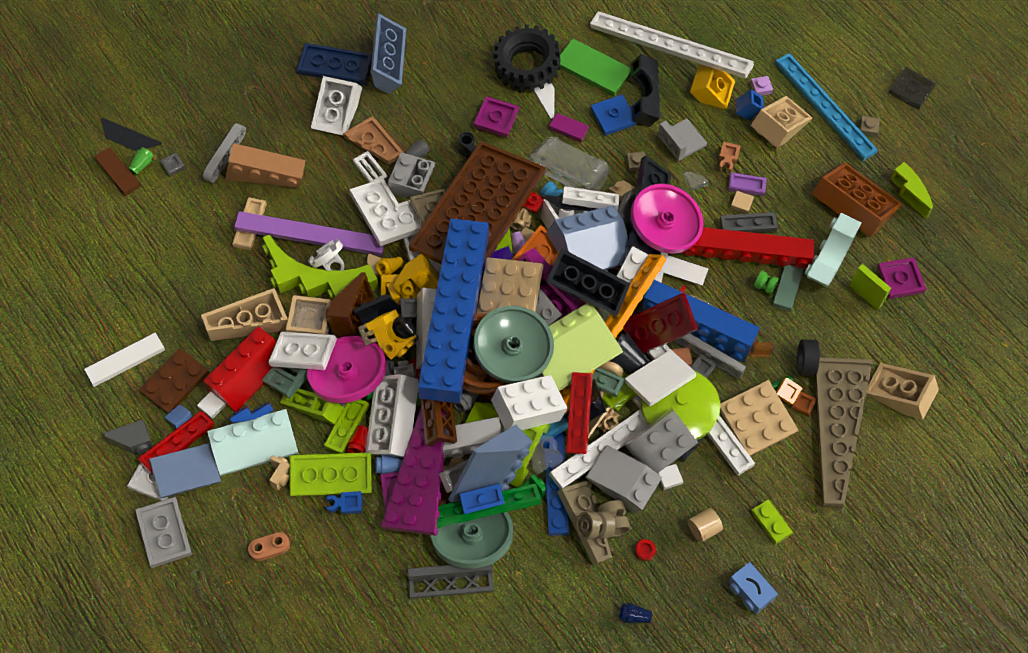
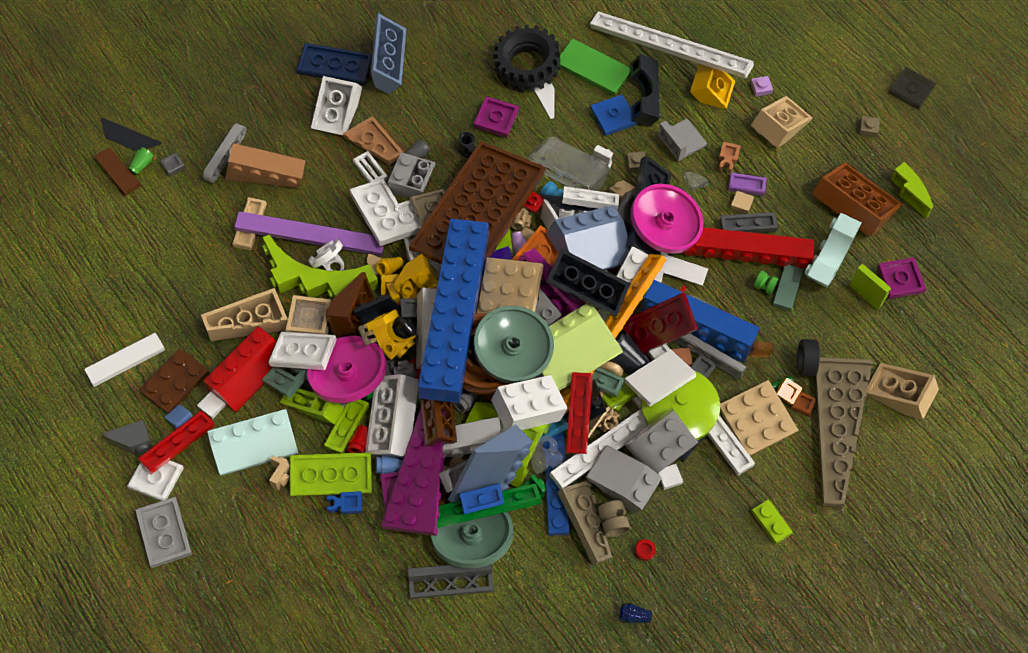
sand blue tile [149,443,221,499] -> none
blue slope [230,401,273,422] -> none
nougat plate [248,532,290,561] -> none
magenta tile [549,113,589,142] -> none
dark tan wheel [576,512,616,539] -> none
tan piece [688,508,723,543] -> none
medium blue brick [728,562,778,615] -> none
blue brick [735,89,764,120] -> none
dark azure tile [775,53,878,161] -> none
none -> white tile [590,145,613,170]

